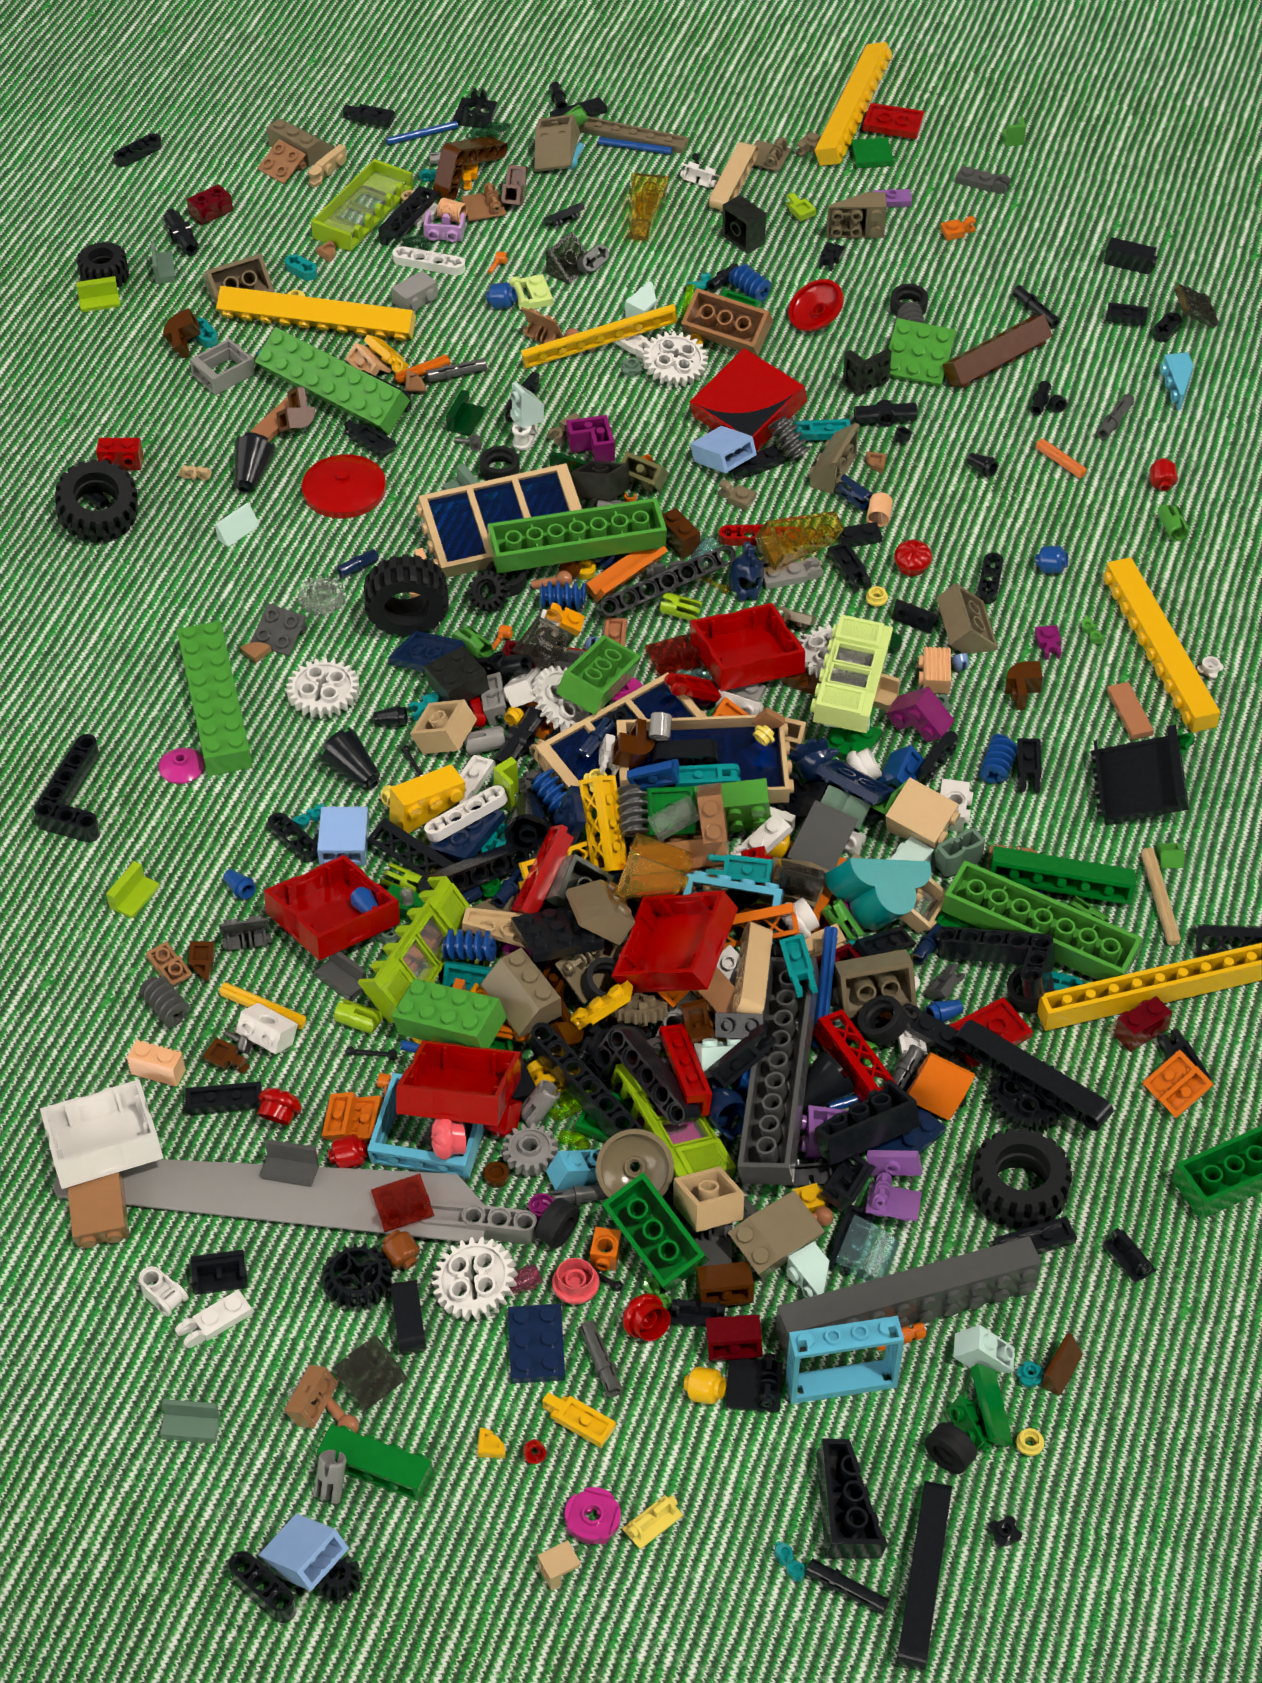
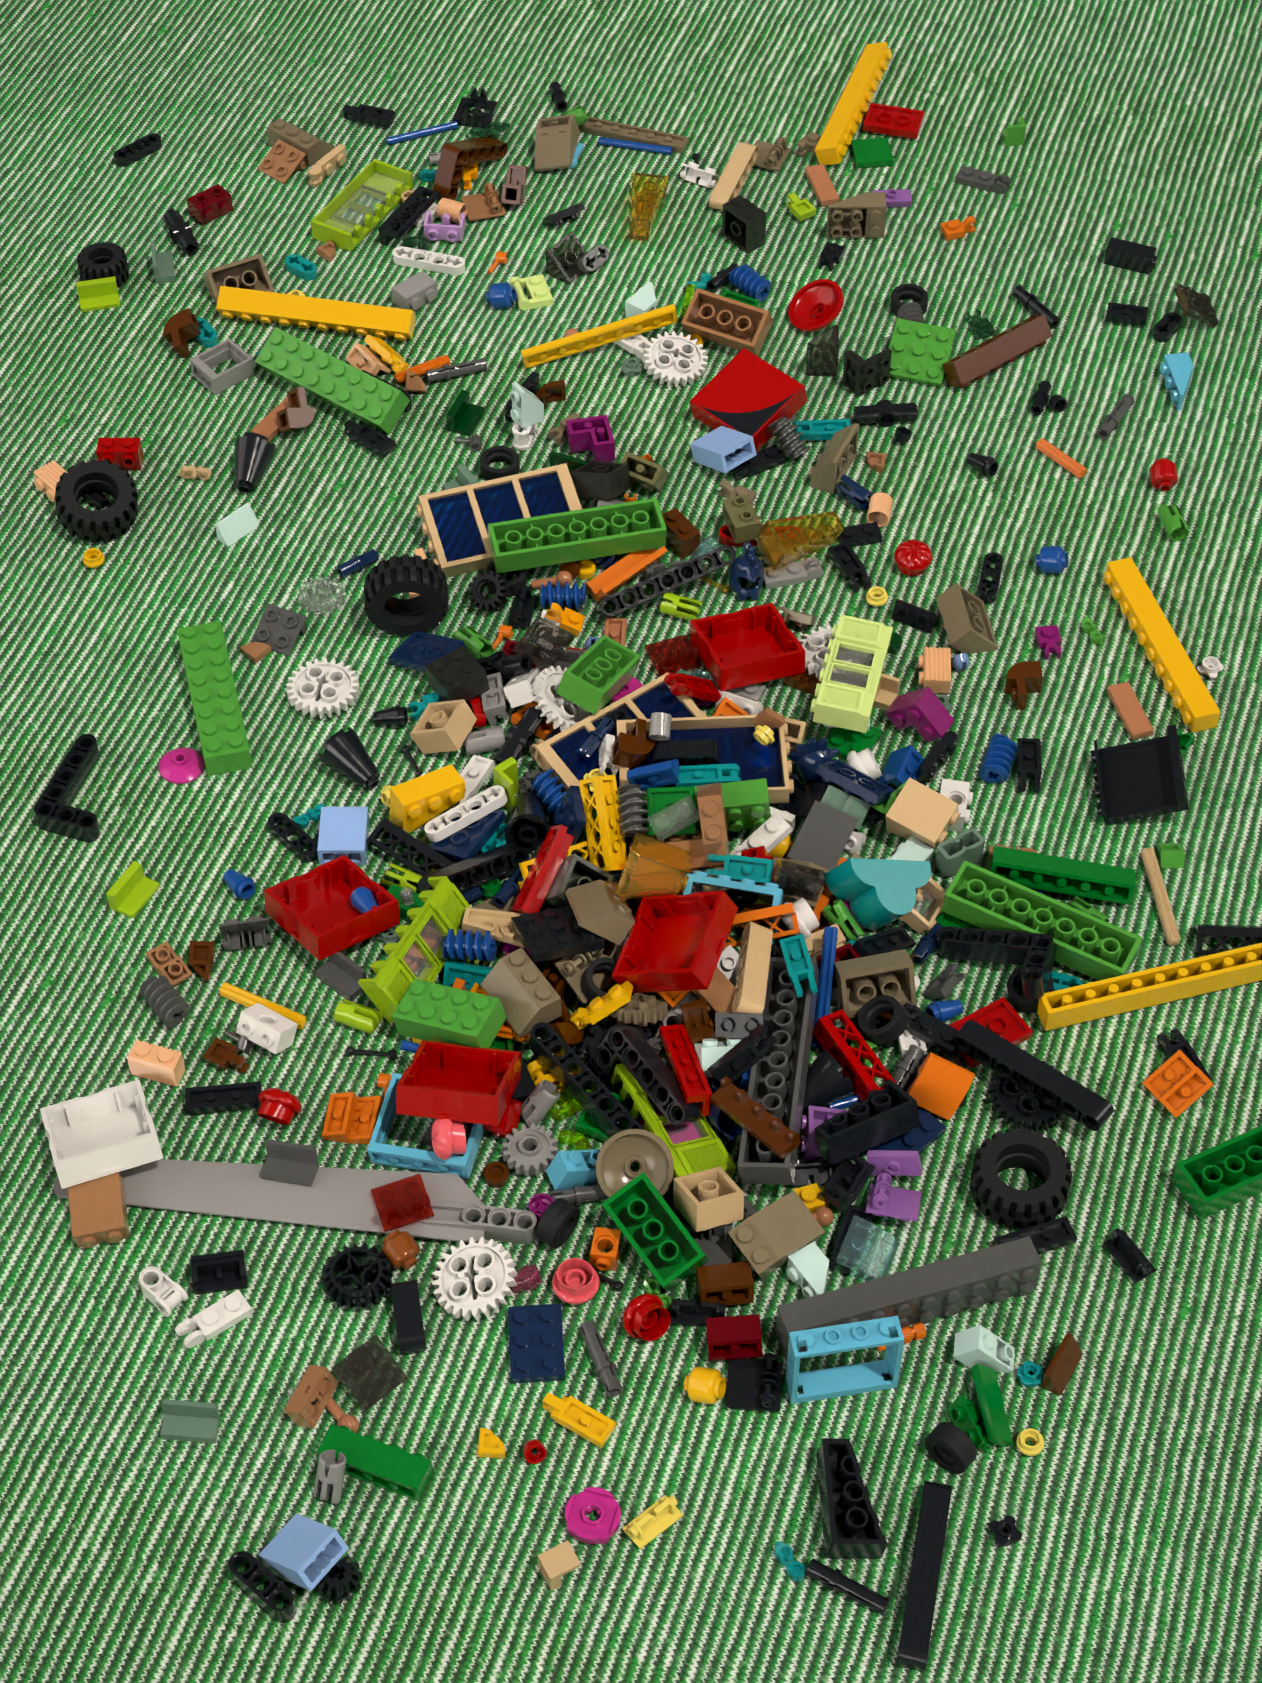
red dish [302,454,386,519] -> none
red head [328,1134,368,1169] -> none
yellow plate [504,707,524,727] -> none
medium nougat hinge [521,307,564,344] -> none
black tile [550,97,607,117] -> none
dark red brick [1114,996,1173,1052] -> none
none -> light nougat brick [34,460,68,502]
none -> yellow plate [83,548,105,568]
none -> black hinge [508,585,537,628]
none -> reddish brown slope [535,380,566,409]
none -> reddish brown hinge [710,1076,801,1160]
none -> olive brick [722,494,763,544]
none -> nougat tile [805,164,840,207]
none -> clear smoke slope [806,324,839,376]
none -> clear green plate [966,309,995,340]

